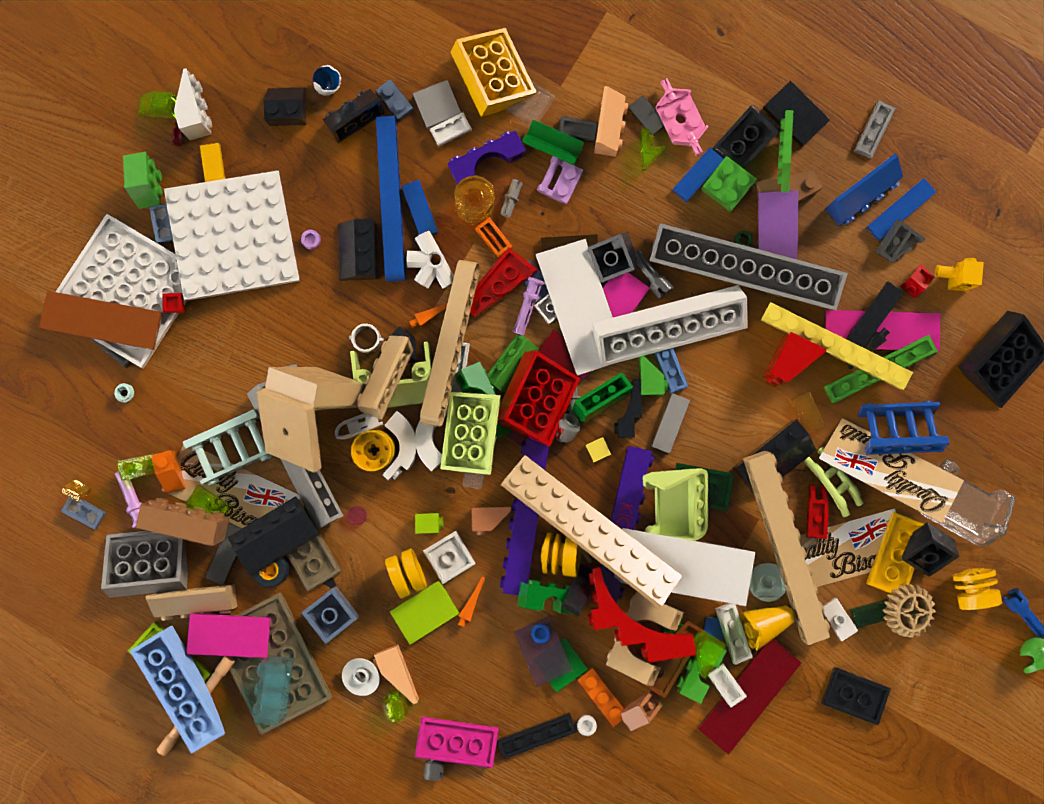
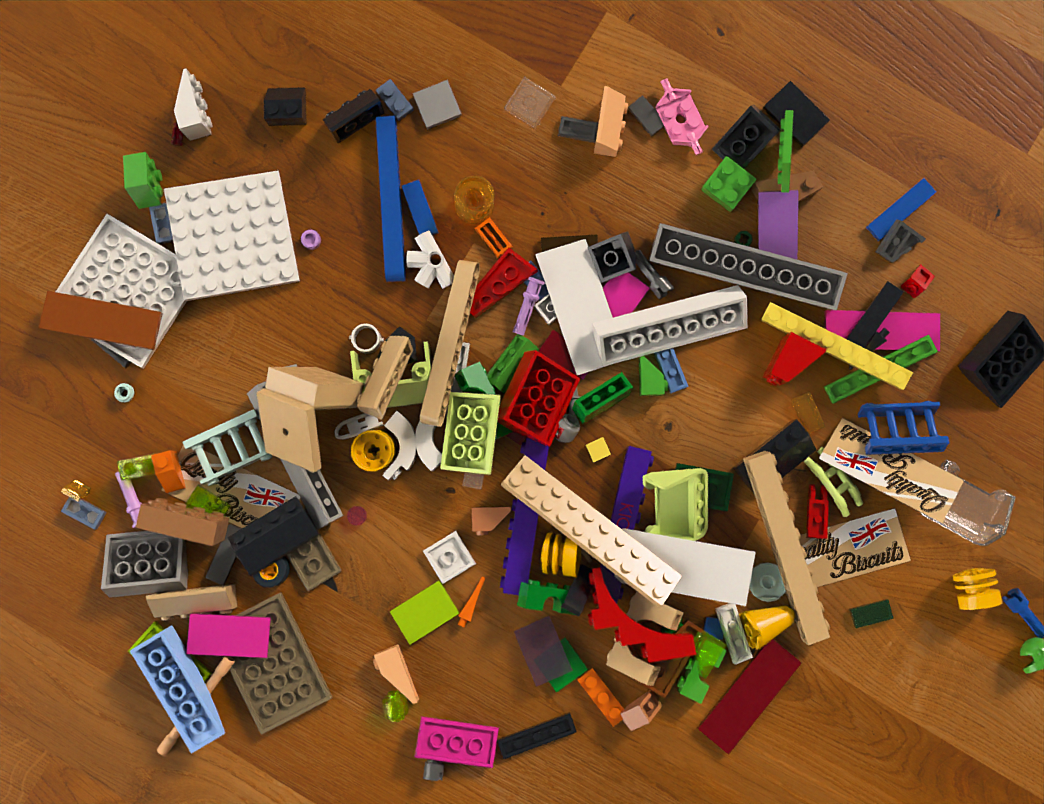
clear neon green slope [138,91,177,119] -> none
red tile [162,293,184,314] -> none
yellow tile [200,143,225,182] -> none
clear light blue brick [252,655,294,725] -> none
sand blue brick [302,586,360,644] -> none
clear blue hair [312,65,341,96] -> none
black slope [338,218,378,281] -> none
white dish [342,658,380,696] -> none
yellow wheel [385,548,427,598] -> none
orange piece [409,303,447,328] -> none
lime brick [415,513,444,534] -> none
white plate [430,112,472,147] -> none
dark purple arch [447,130,526,188] -> none
yellow slope [451,28,536,117] -> none
light grey axle [500,179,523,218] -> none
green panel [522,120,584,165] -> none
blue tile [531,624,551,644] -> none
lavender plate [537,156,583,205] -> none
white tile [577,715,597,736] -> none
black slope [614,379,642,439] -> none
clear neon green slope [640,128,665,171] -> none
light grey tile [651,393,690,454] -> none
blue tile [672,148,724,202] -> none
white plate [707,663,747,708] -> none
black tile [821,666,891,725] -> none
white plate [822,597,858,641] -> none
blue slope [825,153,903,226] -> none
light grey tile [853,100,896,159] -> none
yellow tile [866,512,924,595] -> none
tan gear [883,584,936,638] -> none
black slope [901,522,960,577] -> none
yellow brick [935,258,984,292] -> none

